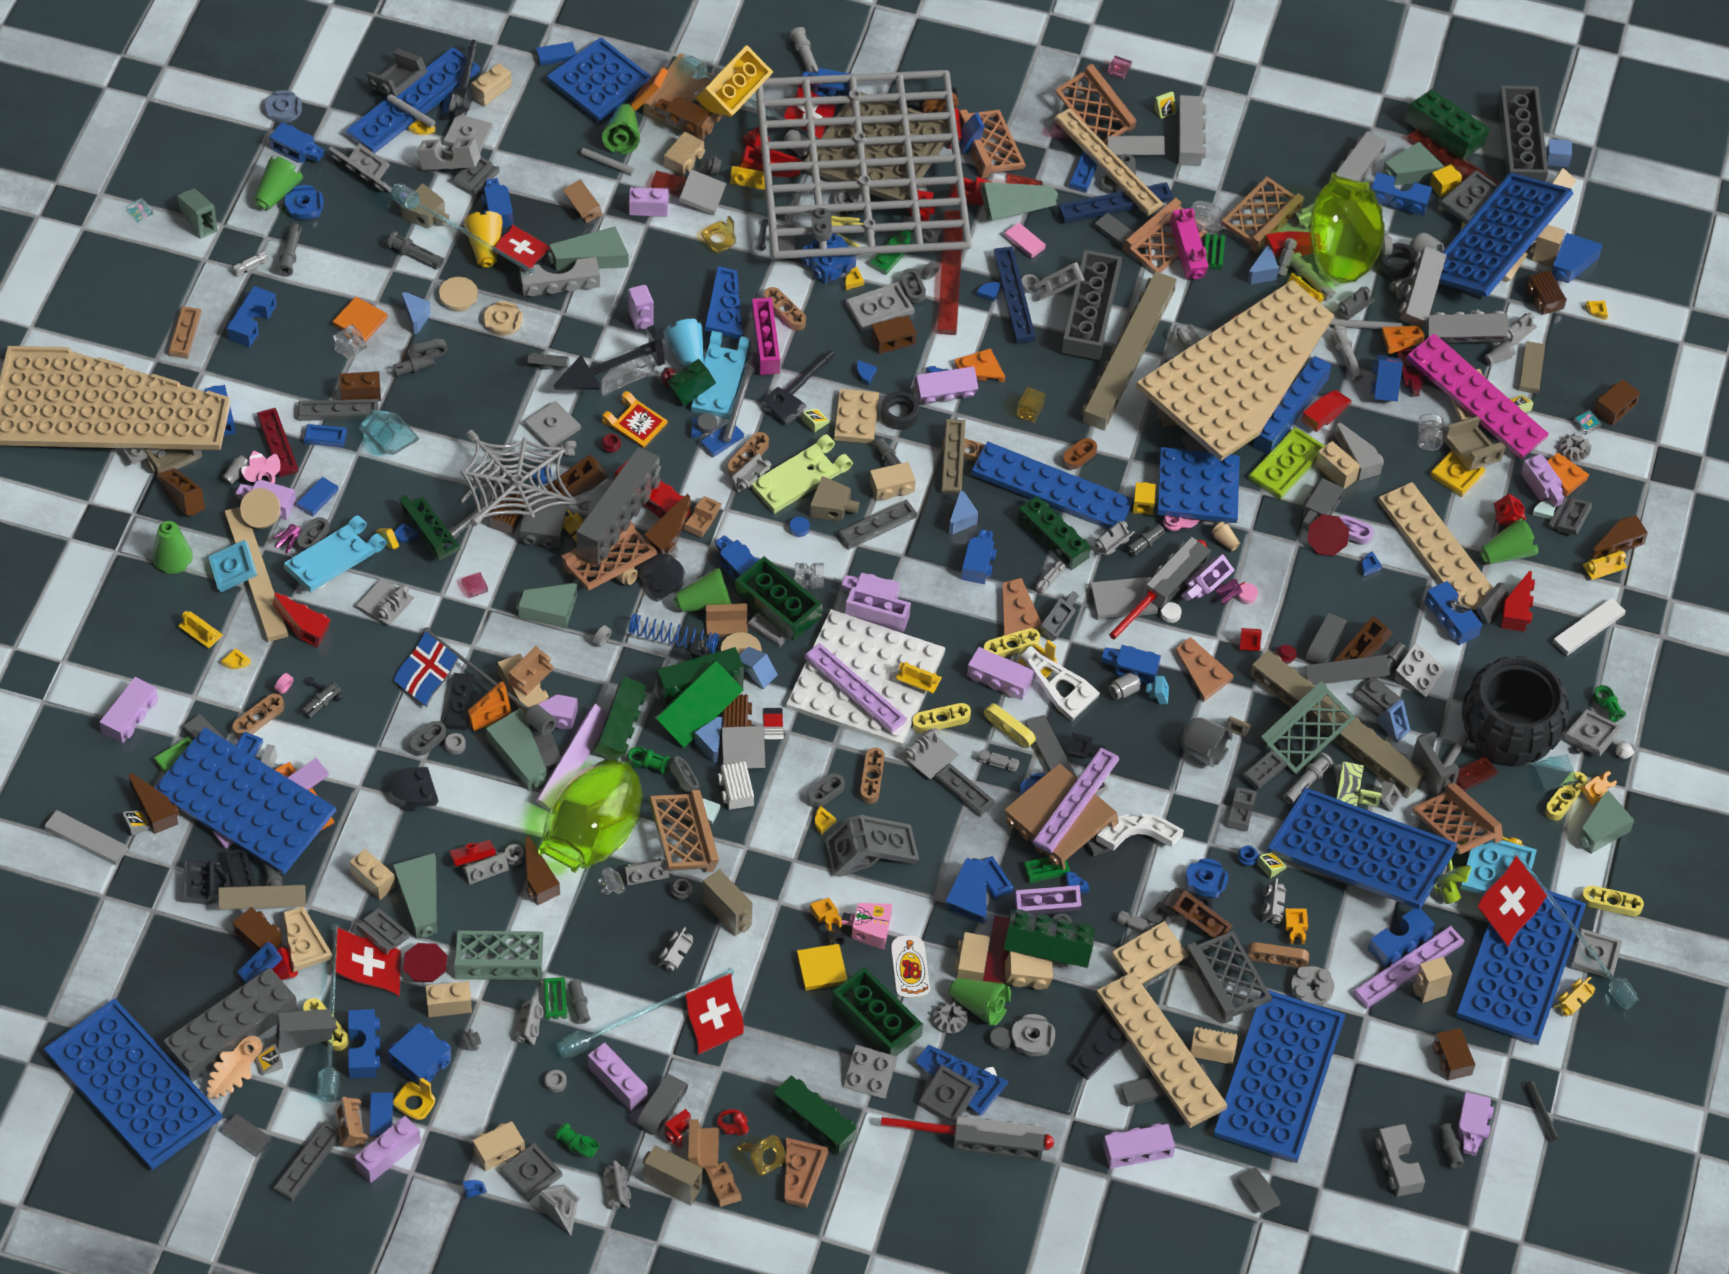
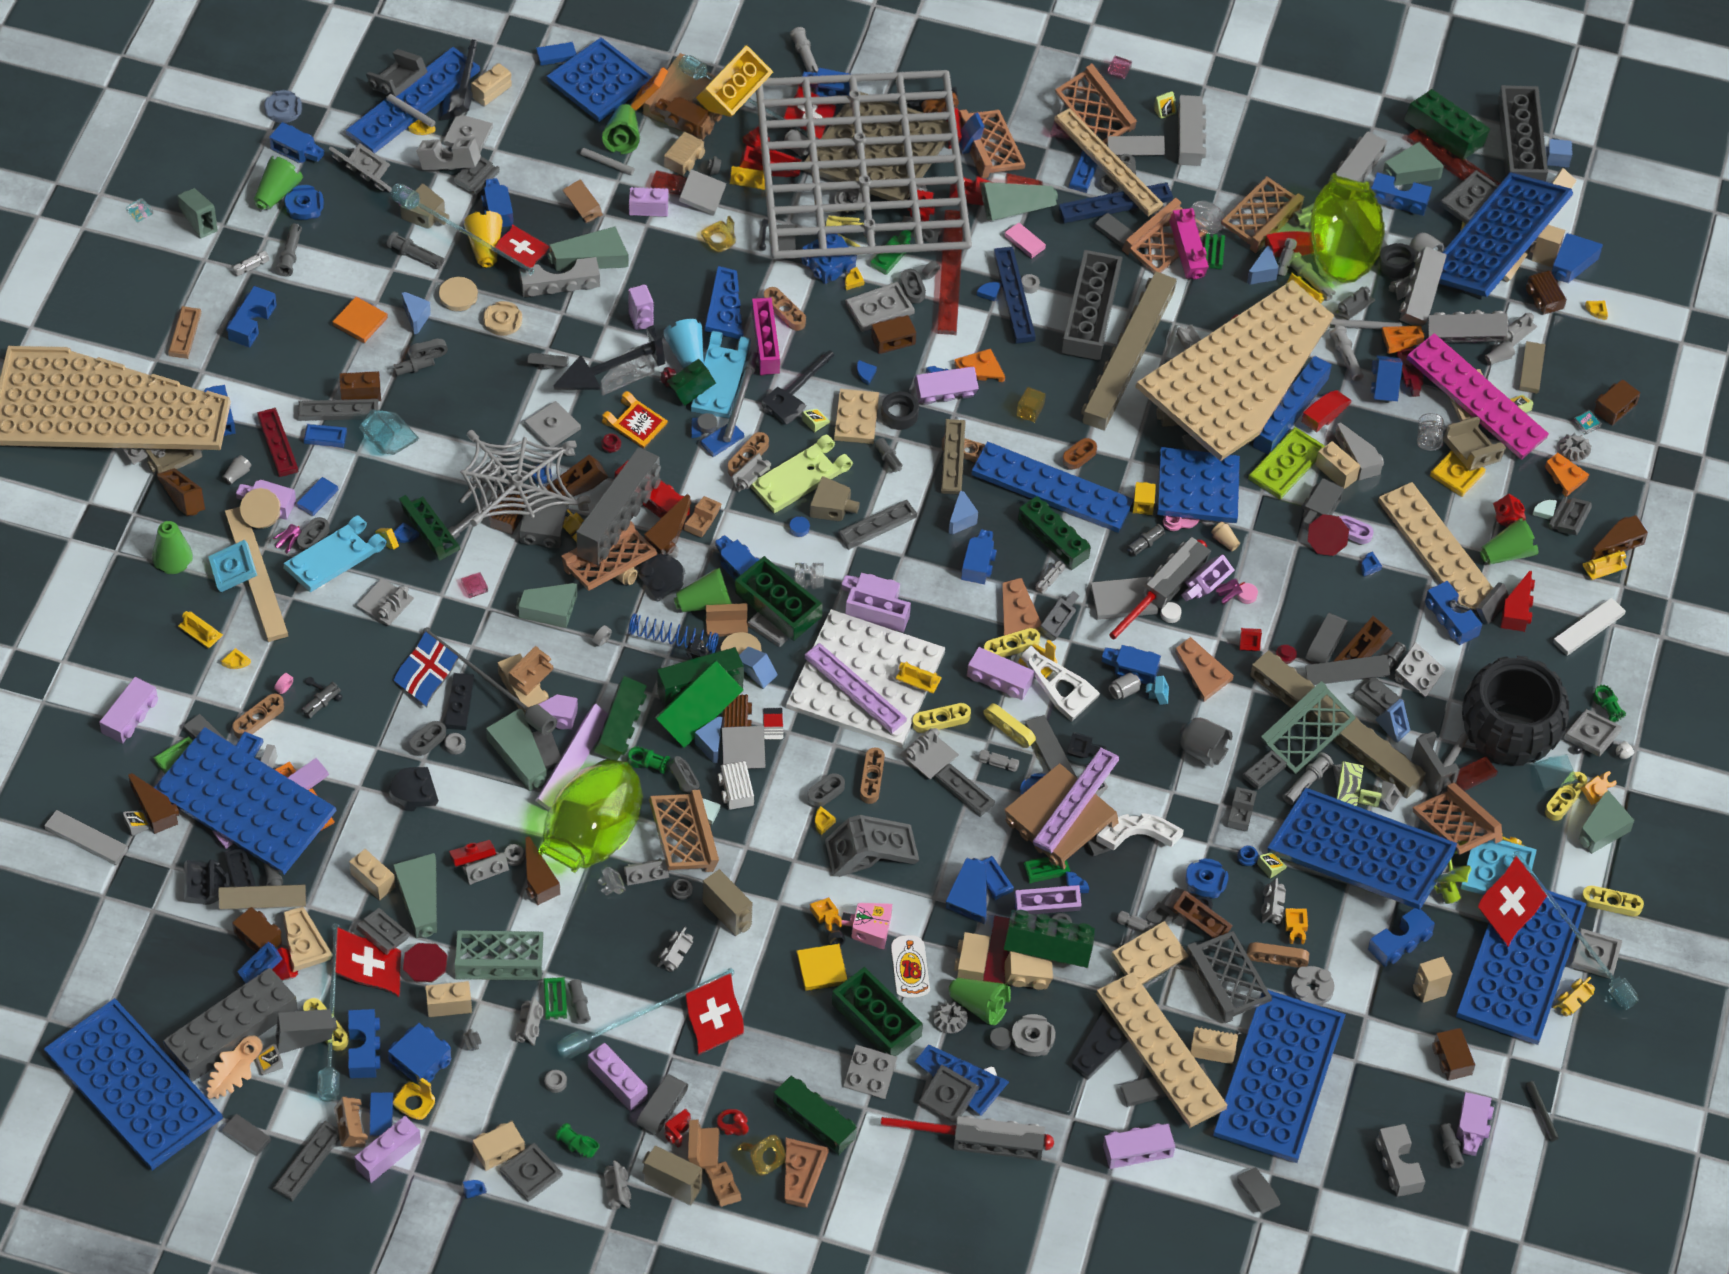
bright pink plate [241,451,280,483] -> none
red slope [272,592,331,648] -> none
clear brick [333,324,367,359] -> none
orange wing [468,681,511,731] -> none
light grey slope [539,1185,580,1236] -> none
dark grey plate [811,208,832,241] -> none
tan brick [870,462,916,501] -> none
light grey hinge [1033,263,1085,301] -> none
light grey hinge [1094,521,1135,556] -> none
dark tan slope [1227,716,1251,737] -> none
lavender tile [1353,926,1464,1009] -> none
light grey tile [1381,236,1393,255] -> none
yellow brick [1430,165,1462,197] -> none
lavender hinge [1521,454,1564,507] -> none

